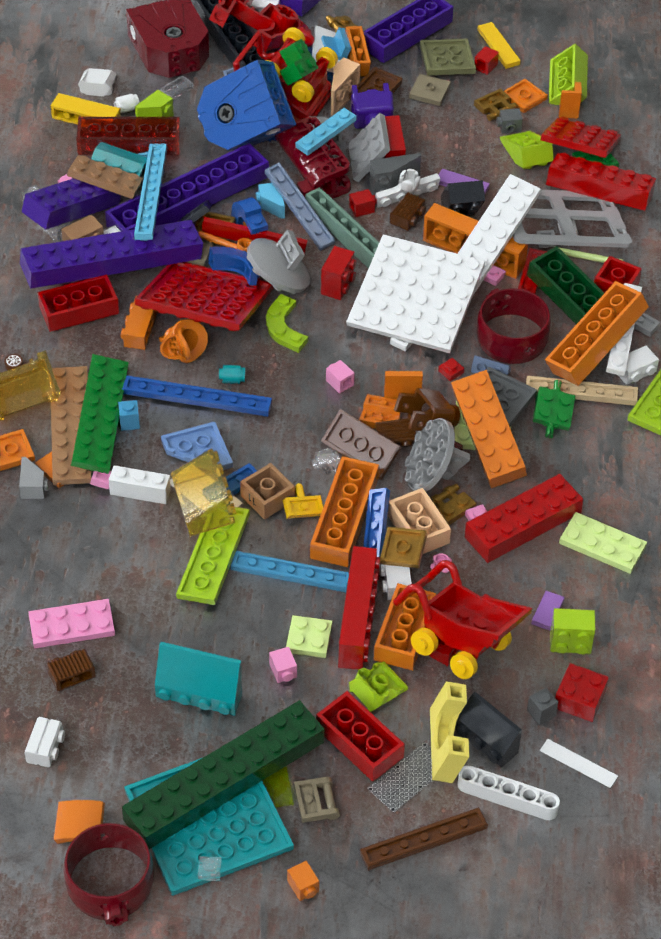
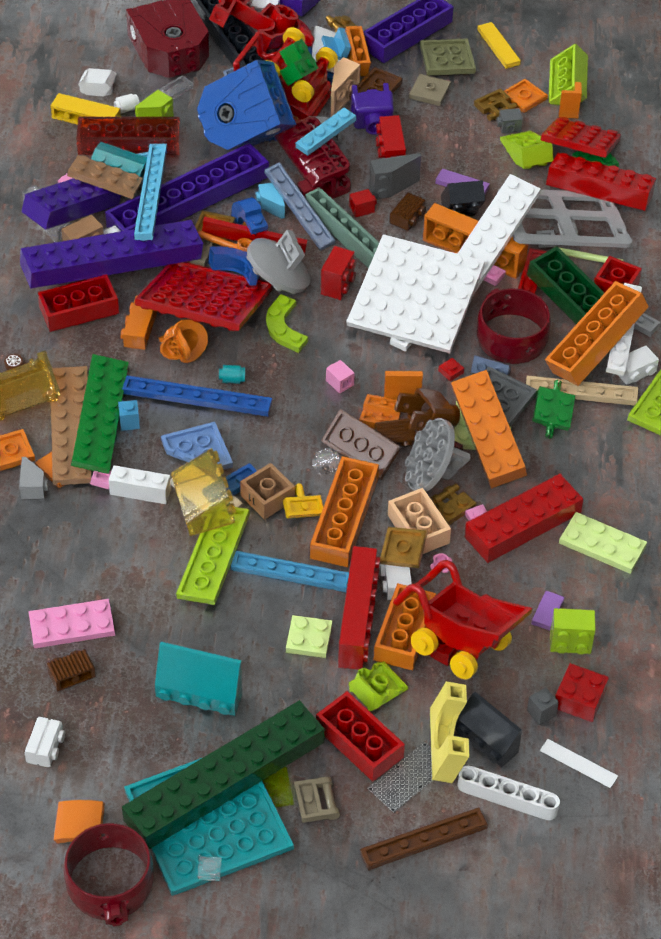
black tile [179,200,212,222] -> none
bright pink brick [269,647,297,683] -> none
orange brick [287,860,319,901] -> none
light grey plate [348,113,390,182] -> none
blue plate [363,488,390,557] -> none
white plate [375,169,440,208] -> none
red brick [474,46,499,75] -> none

